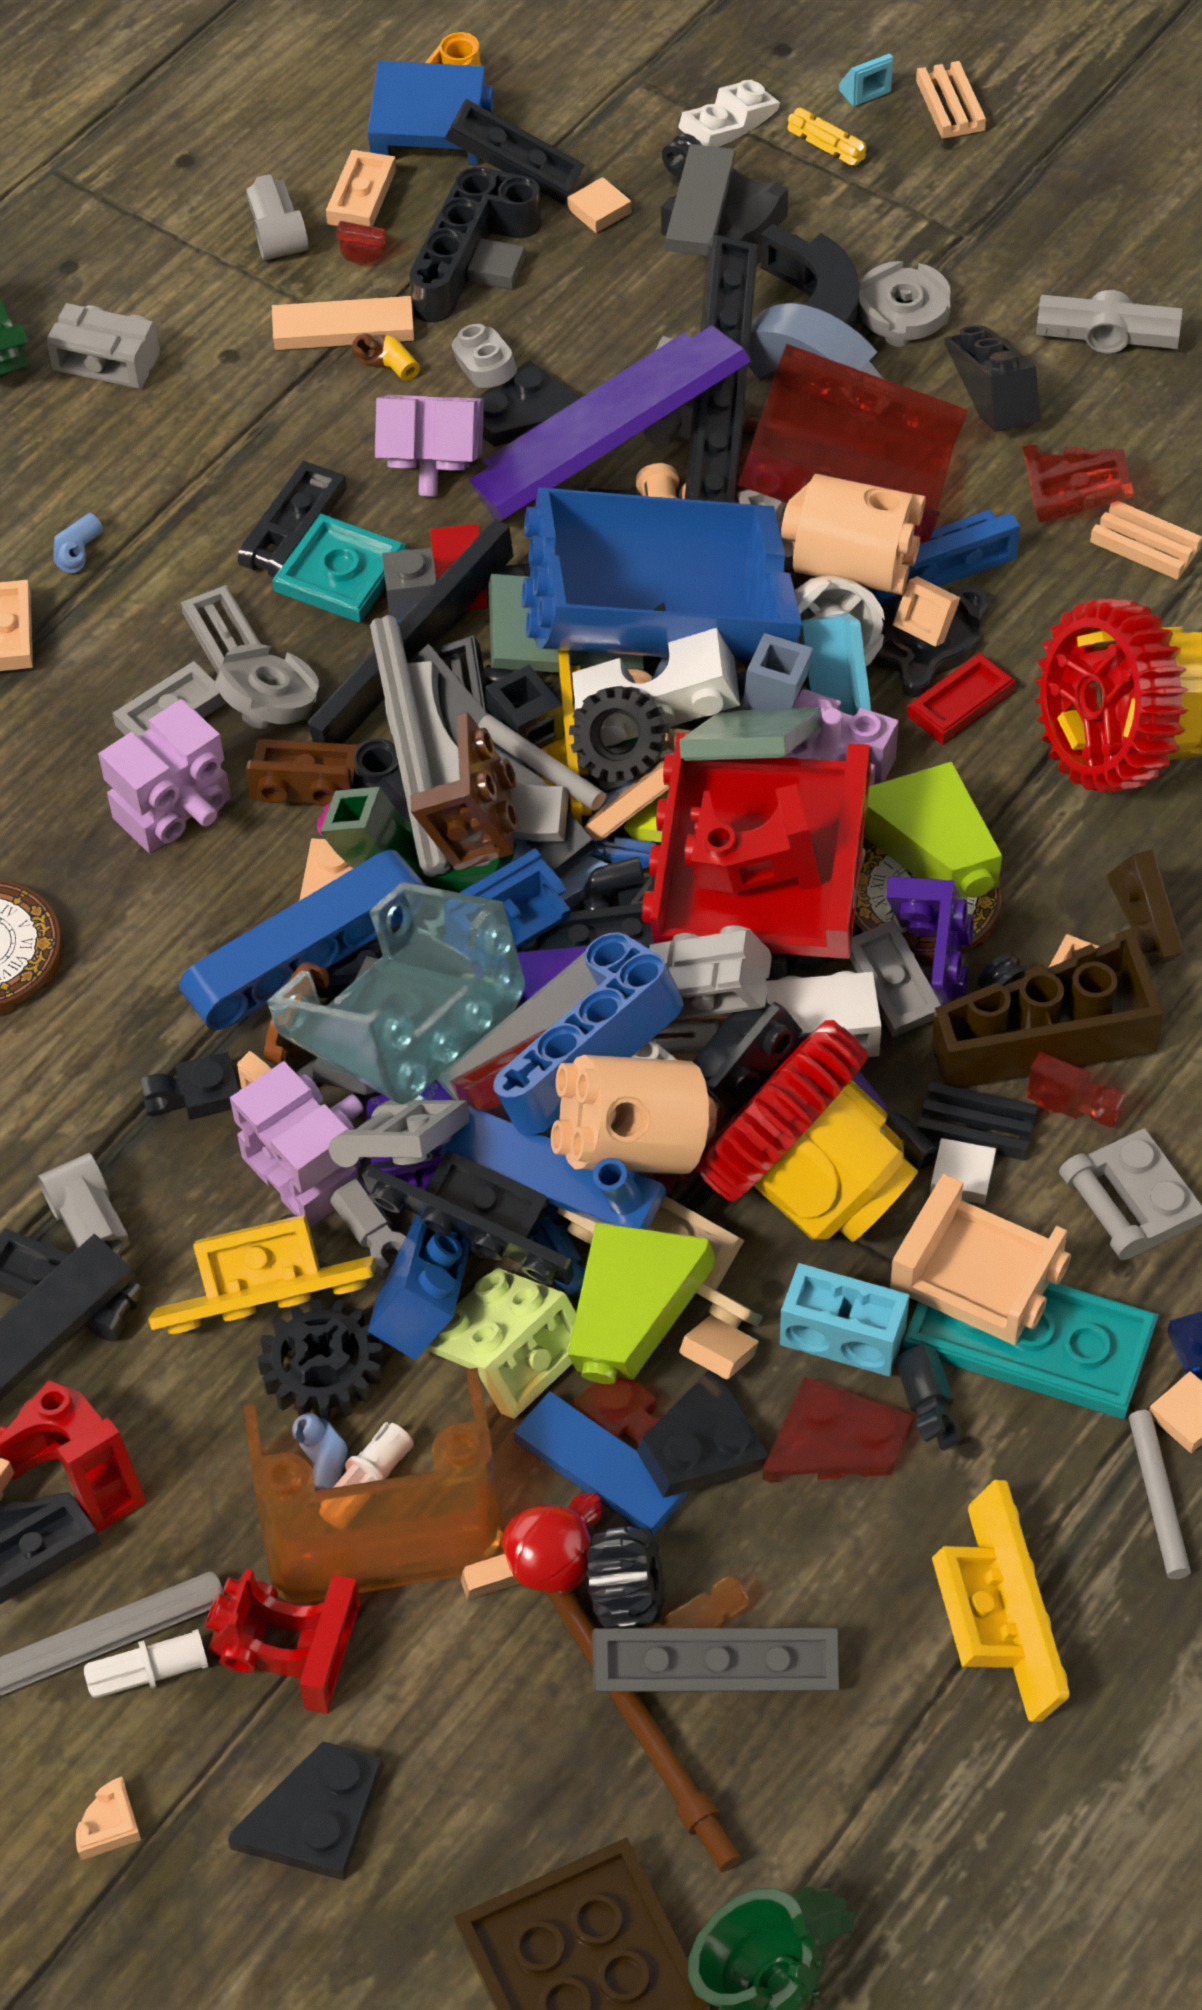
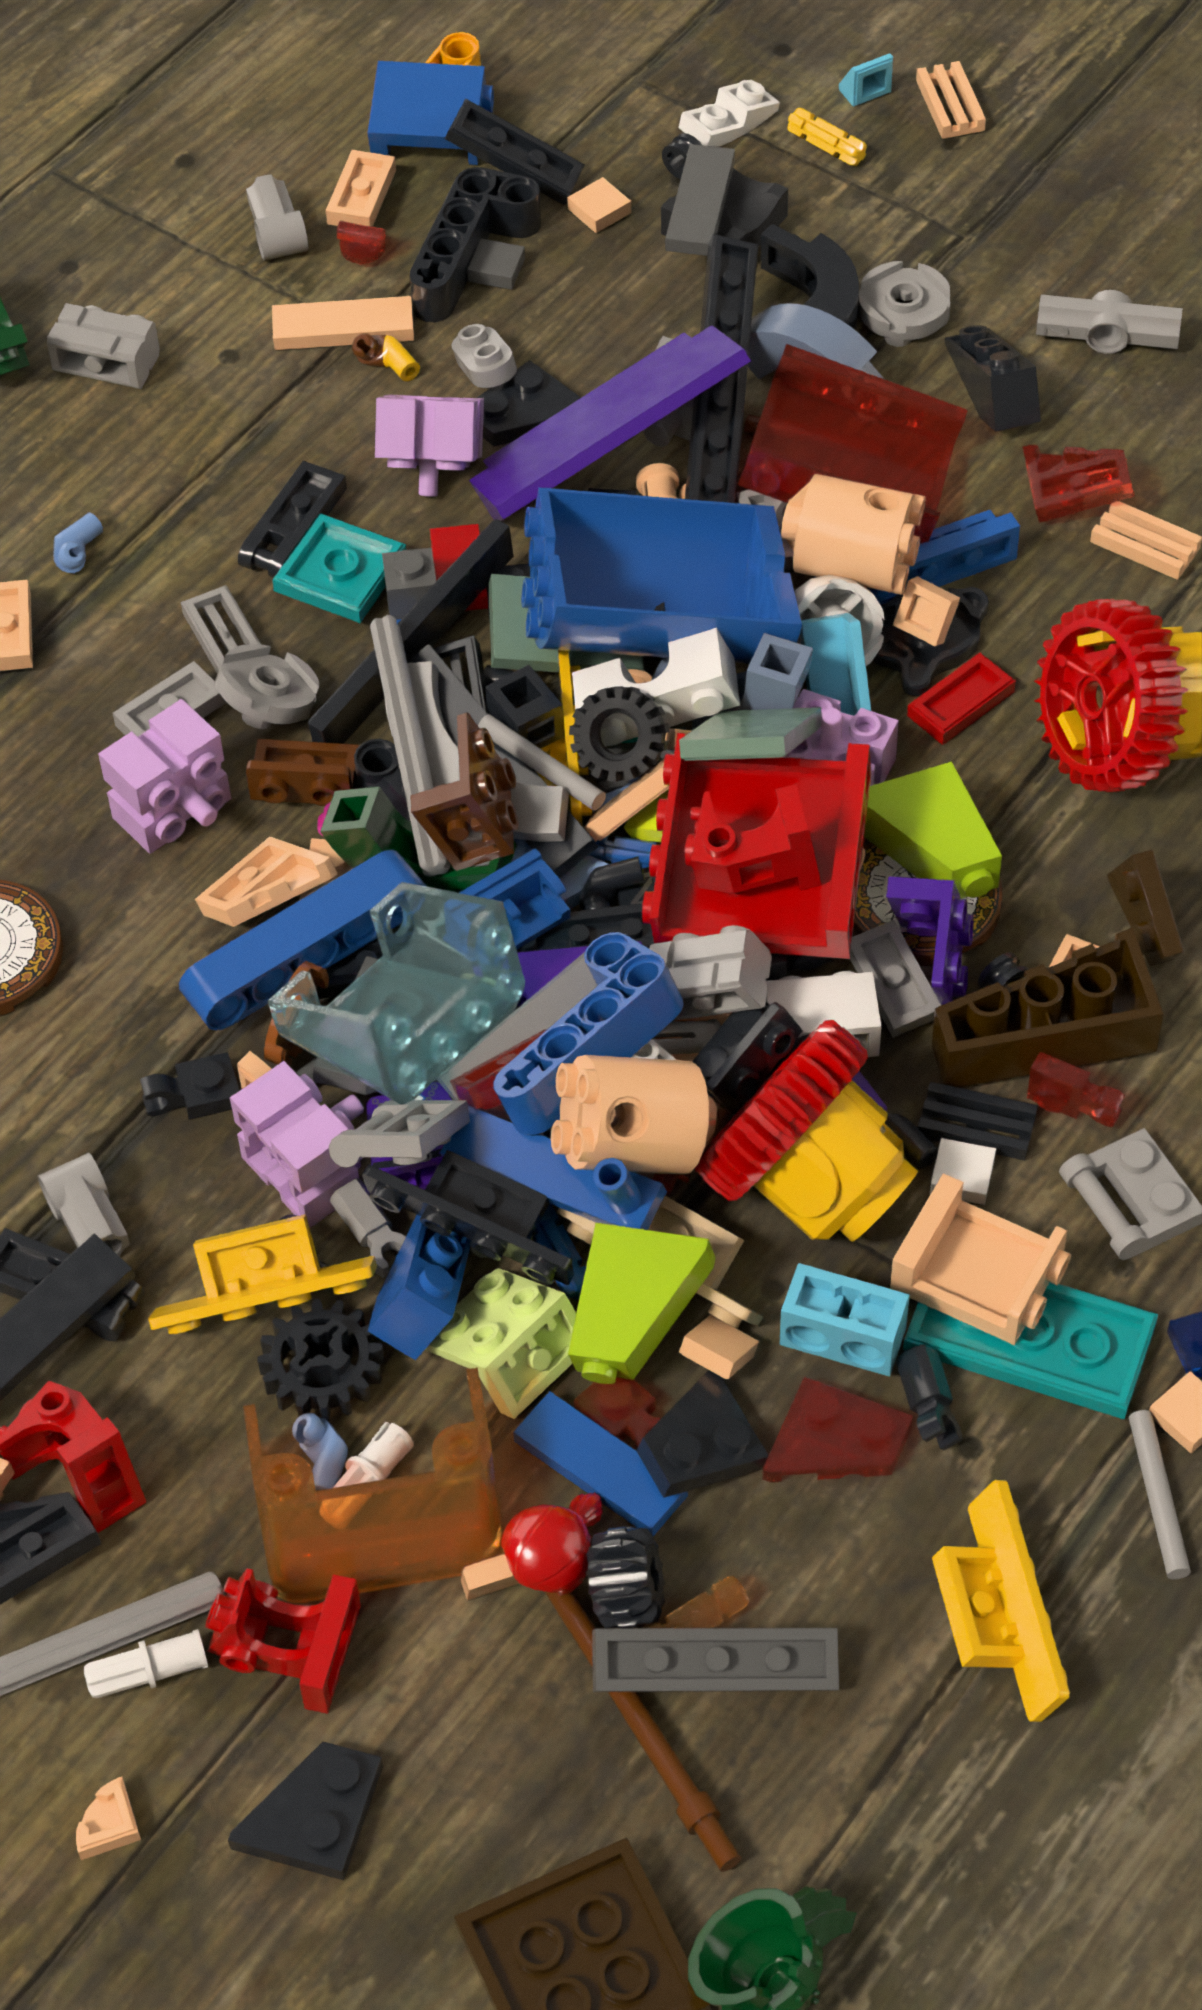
none -> light nougat wing [195,837,338,927]

